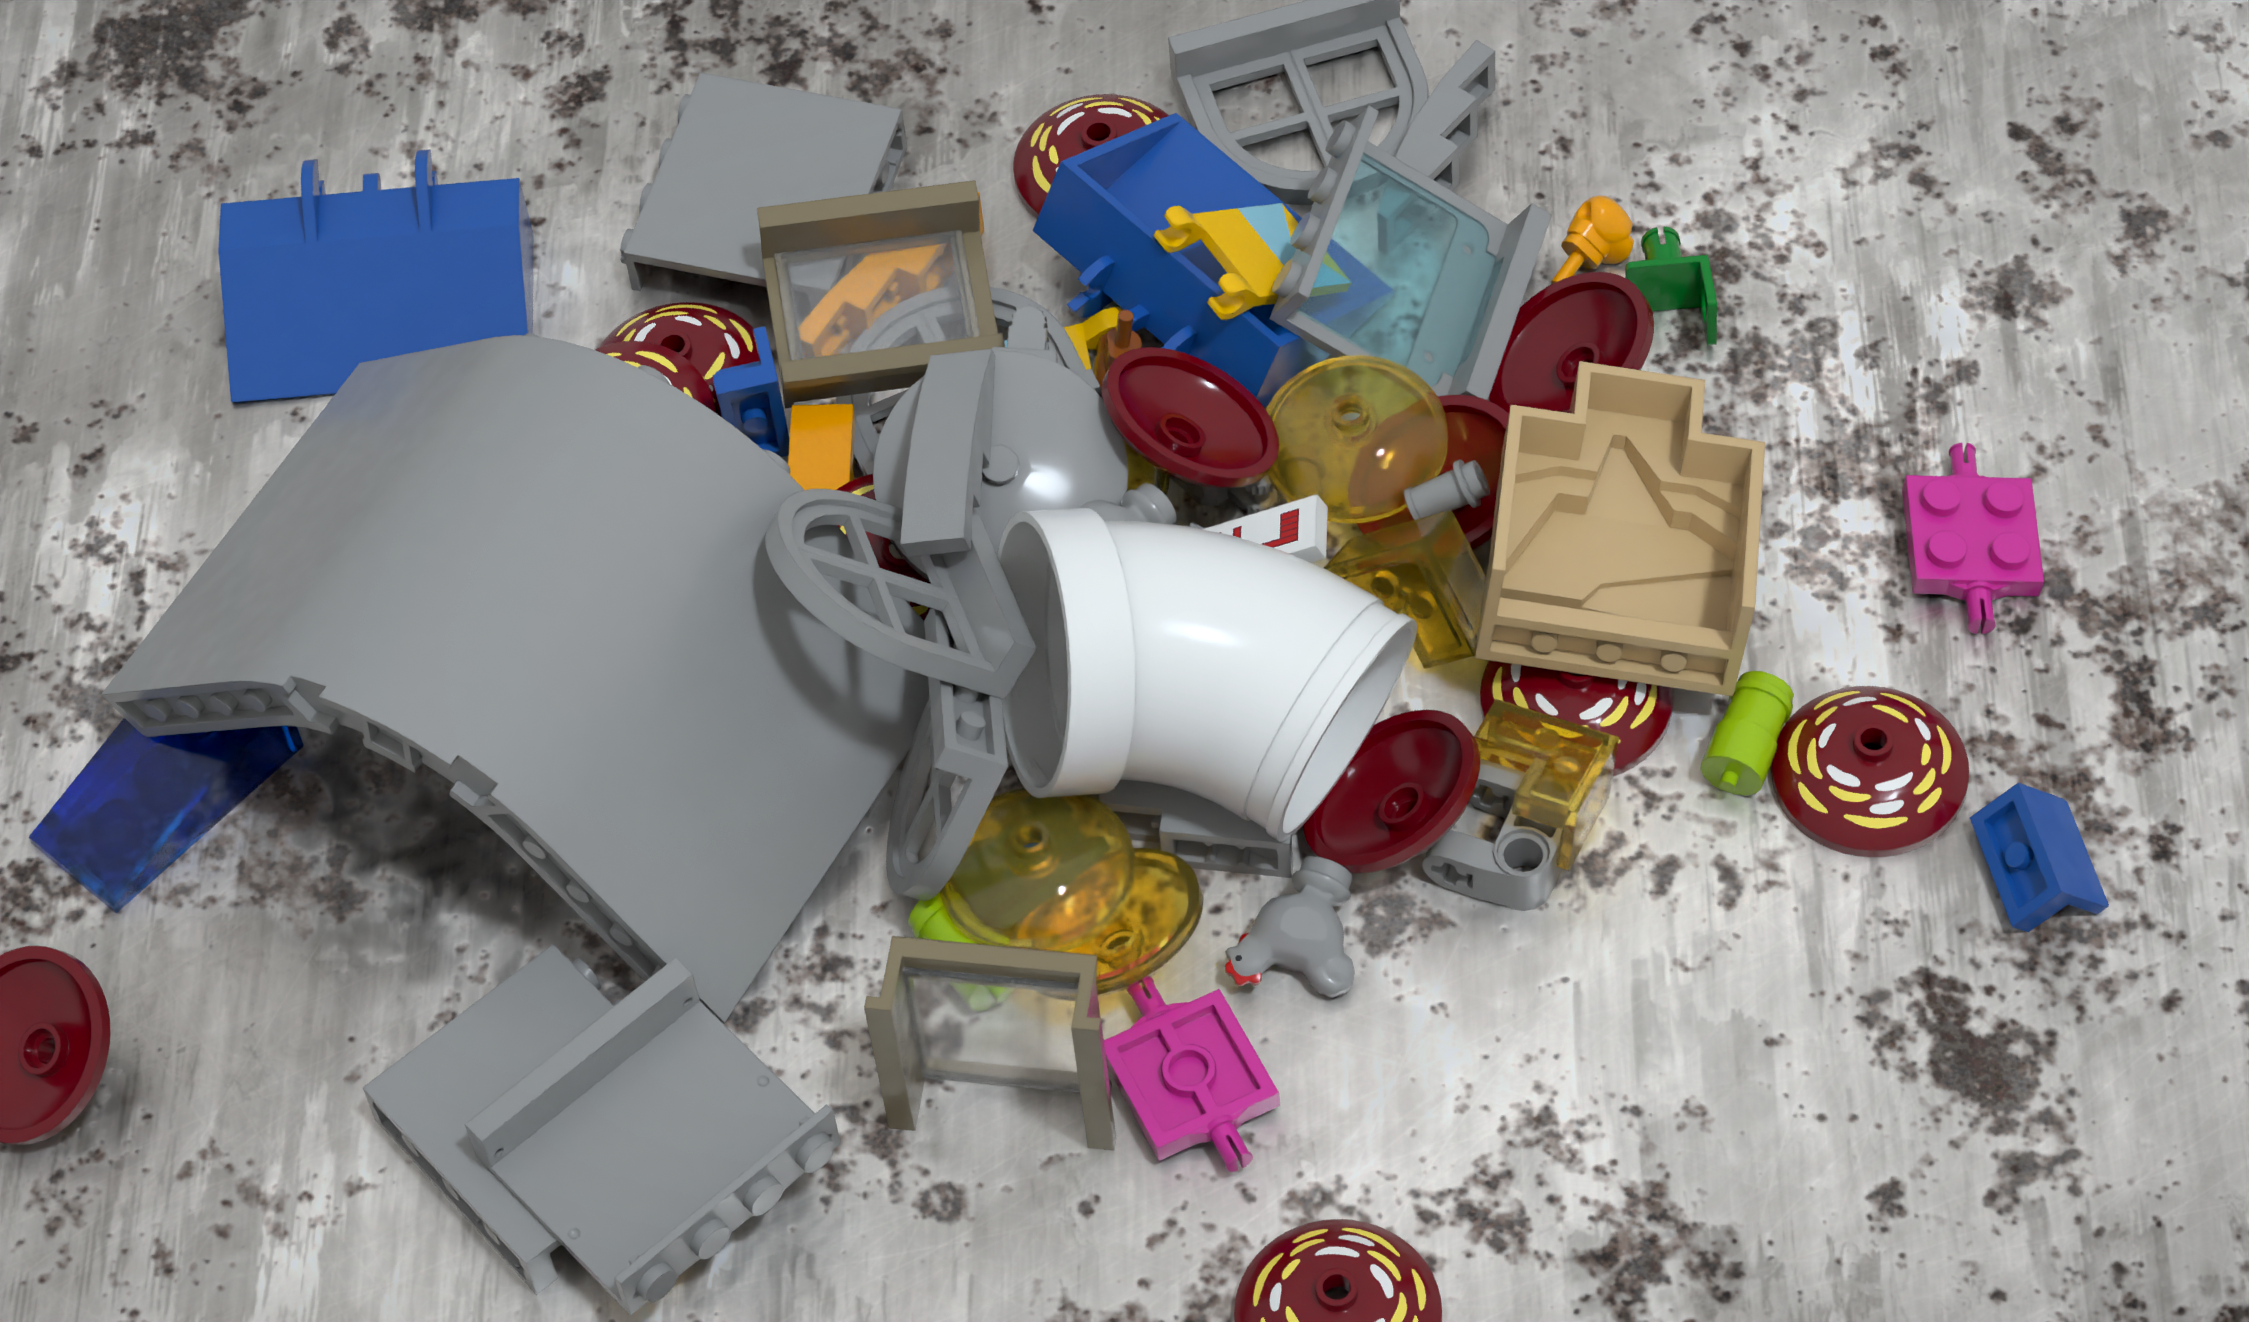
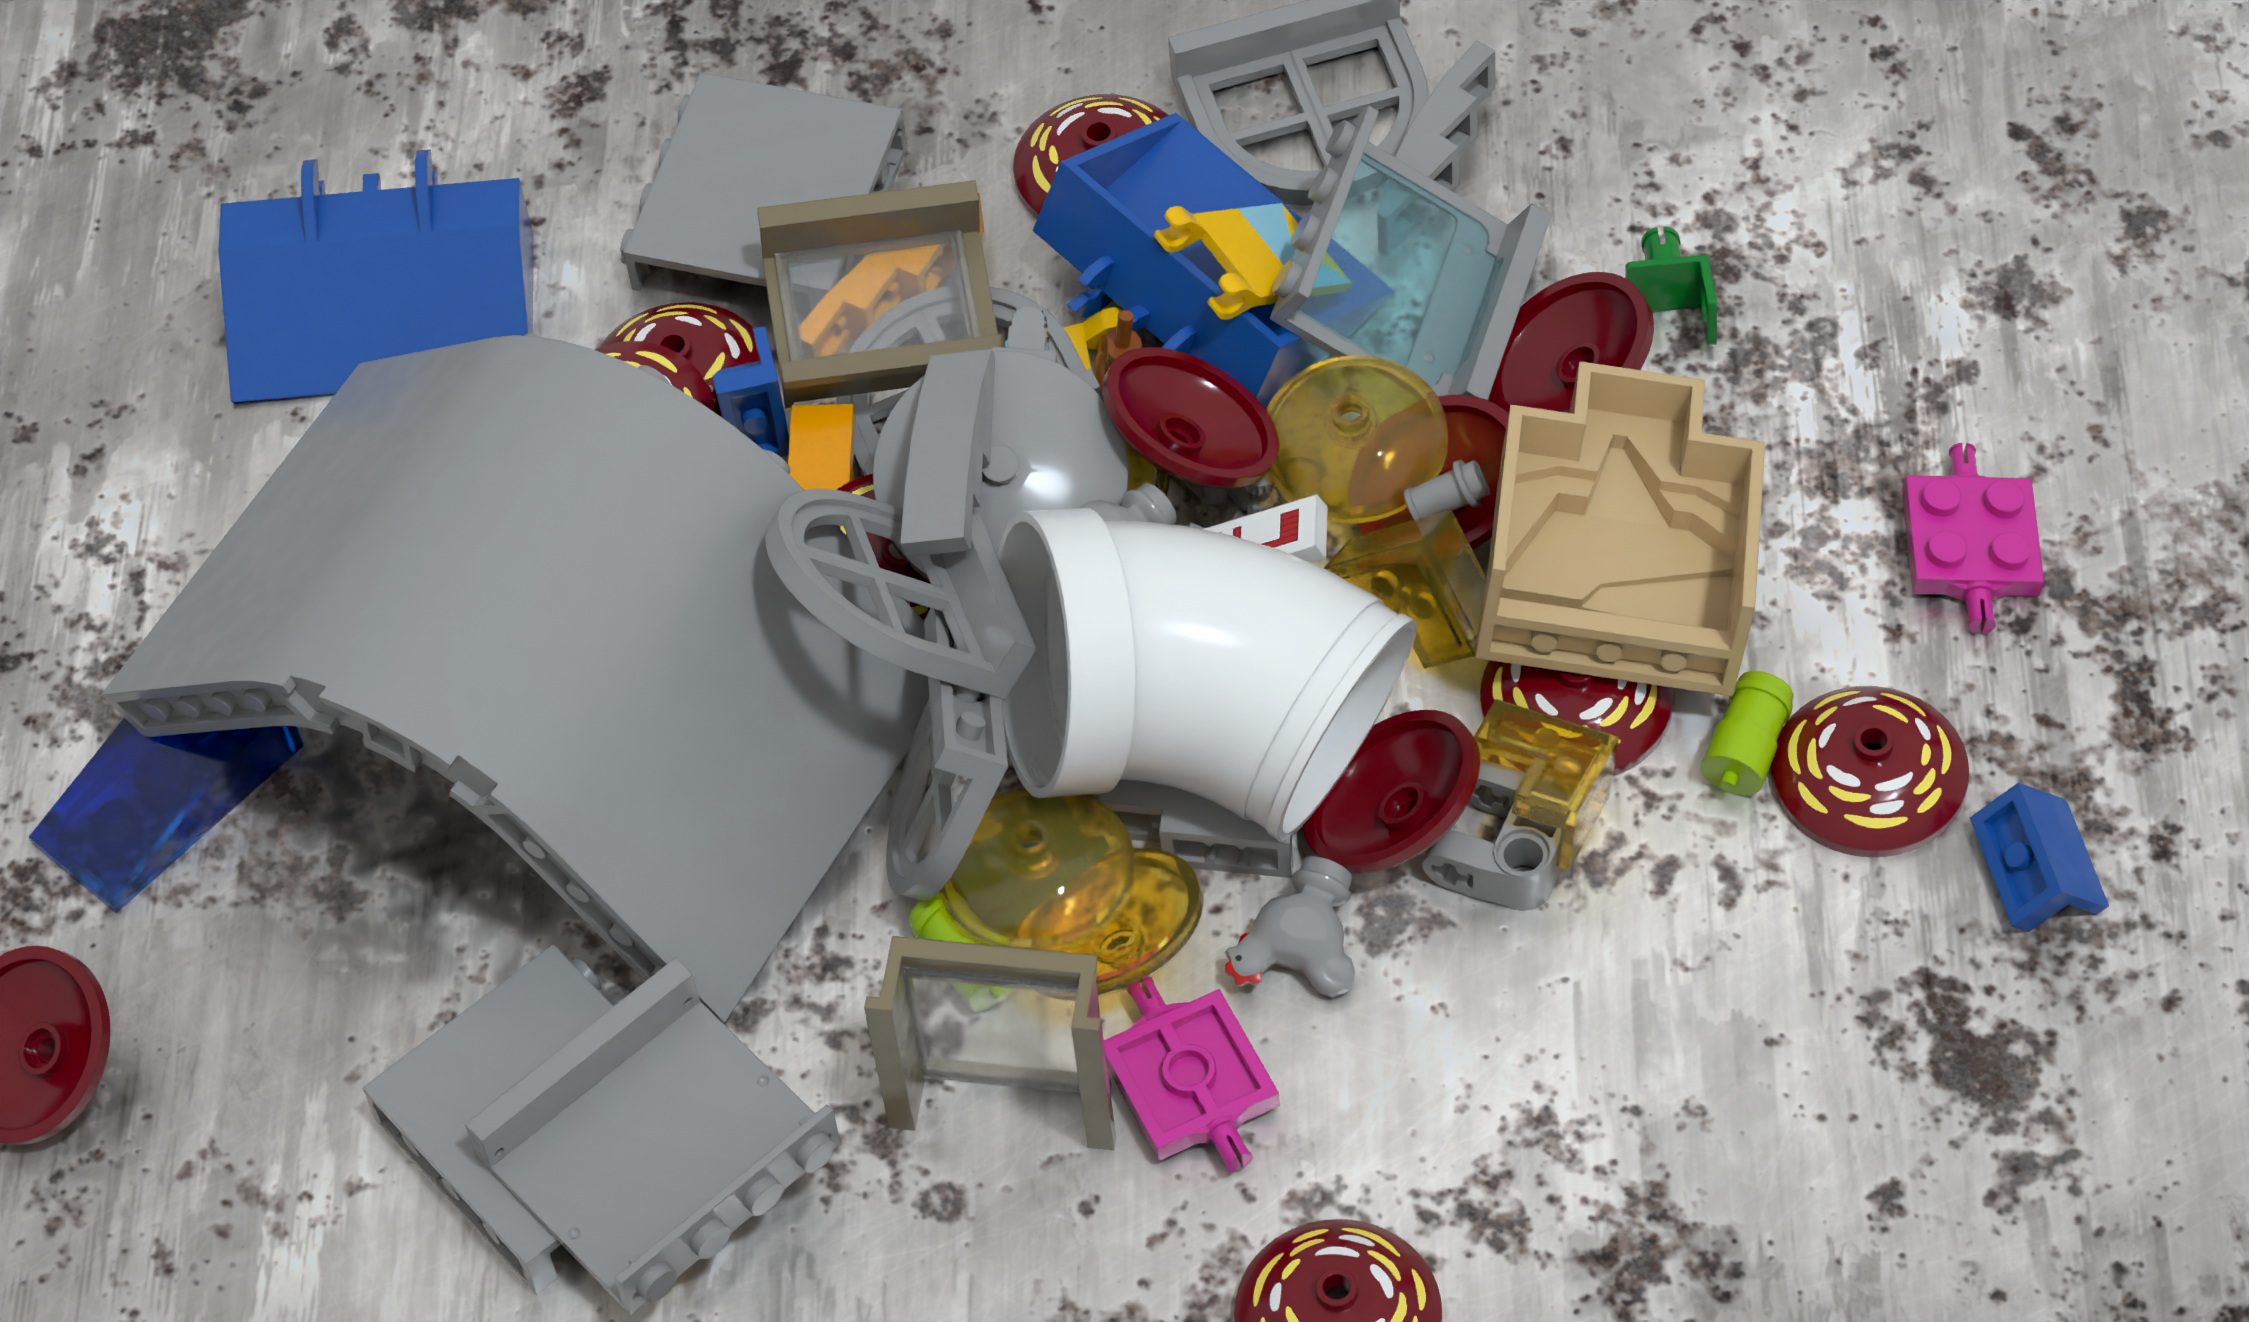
light orange piece [1551,195,1634,284] -> none

